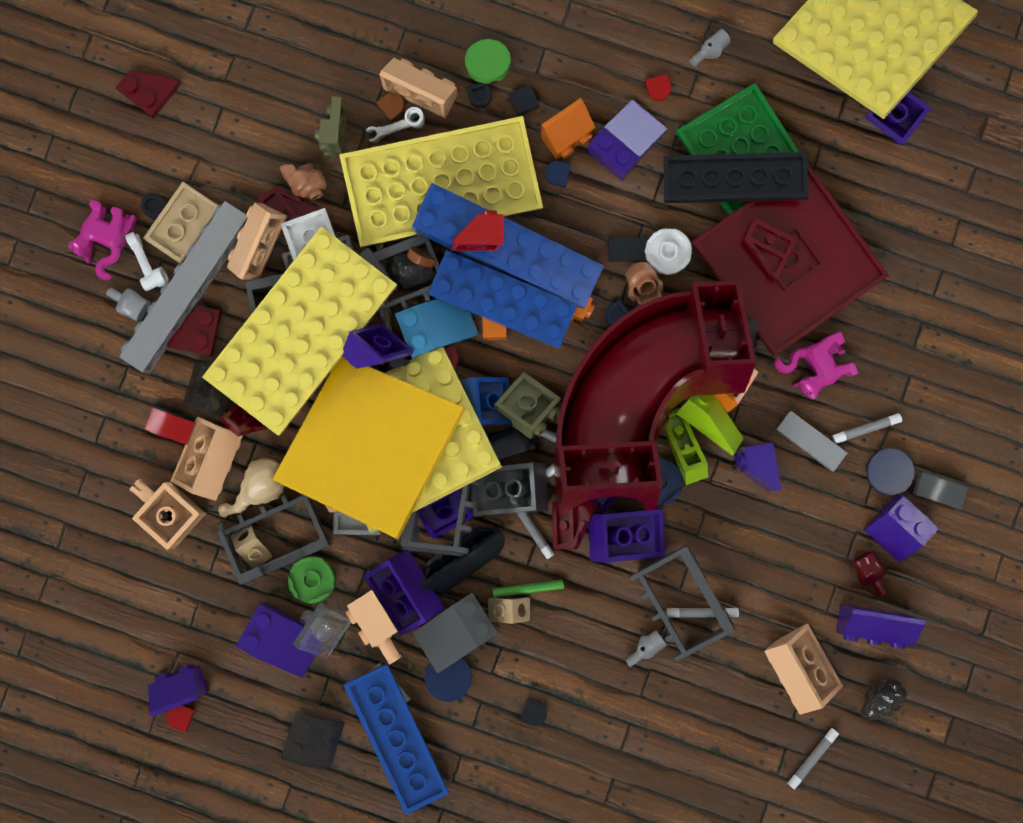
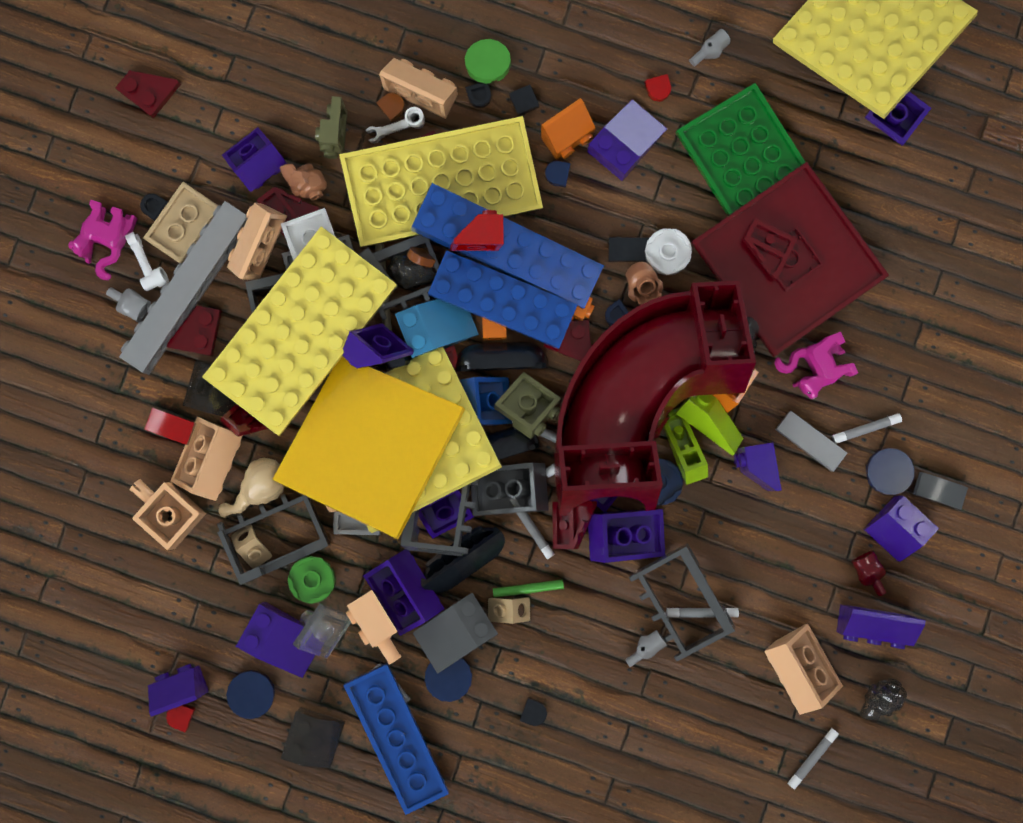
black plate [664,152,809,203] -> none
none -> dark purple slope [222,127,287,192]
none -> dark blue tile [226,670,275,719]
none -> black brick [455,341,548,372]
none -> dark red wing [544,320,591,362]

